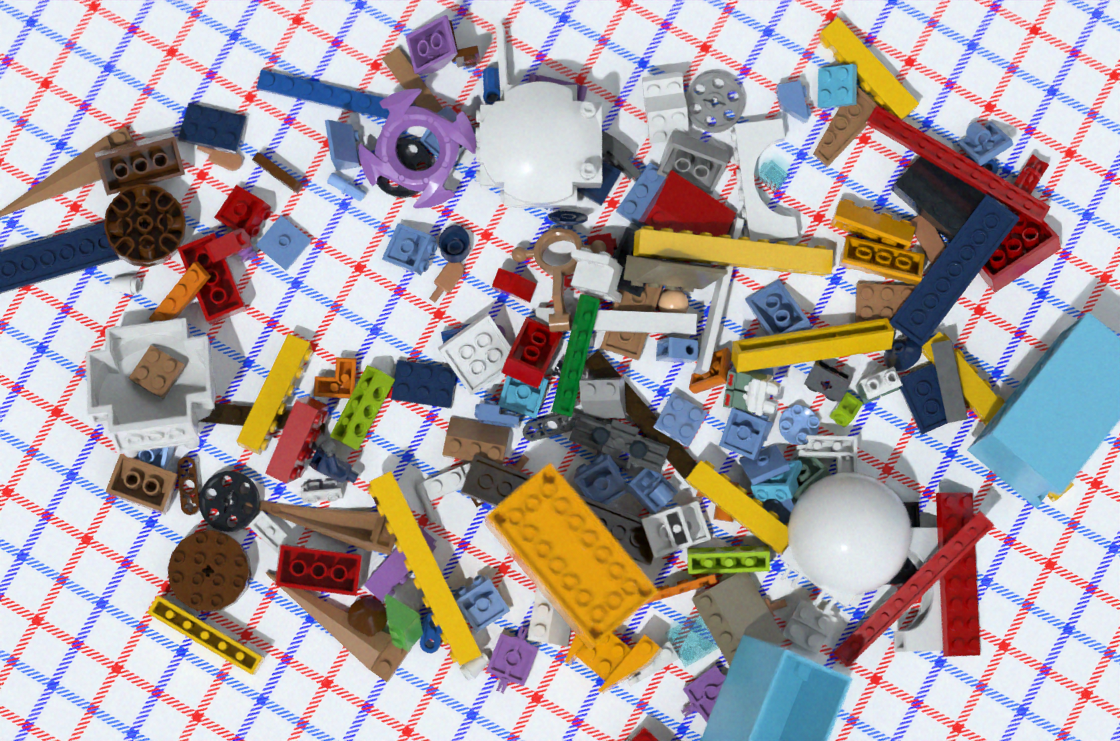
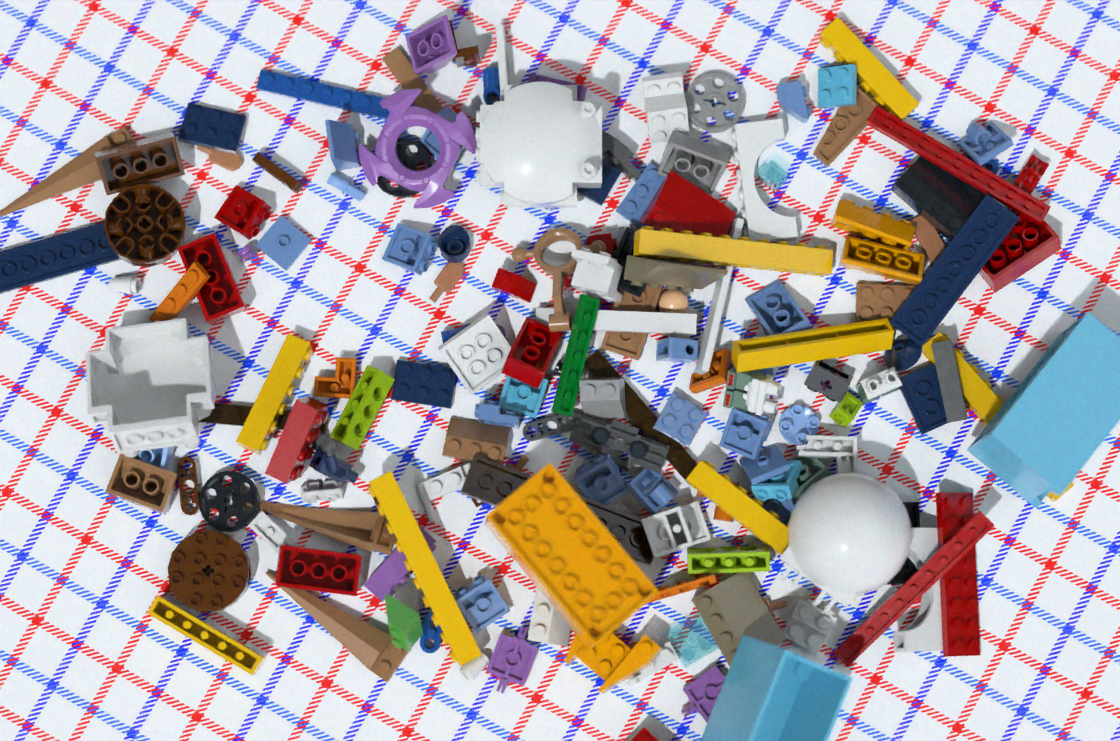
medium nougat plate [129,345,185,399] -> none
red slope [204,228,253,263] -> none
reddish brown dish [348,598,388,637] -> none
dark blue dish [548,211,588,230] -> none

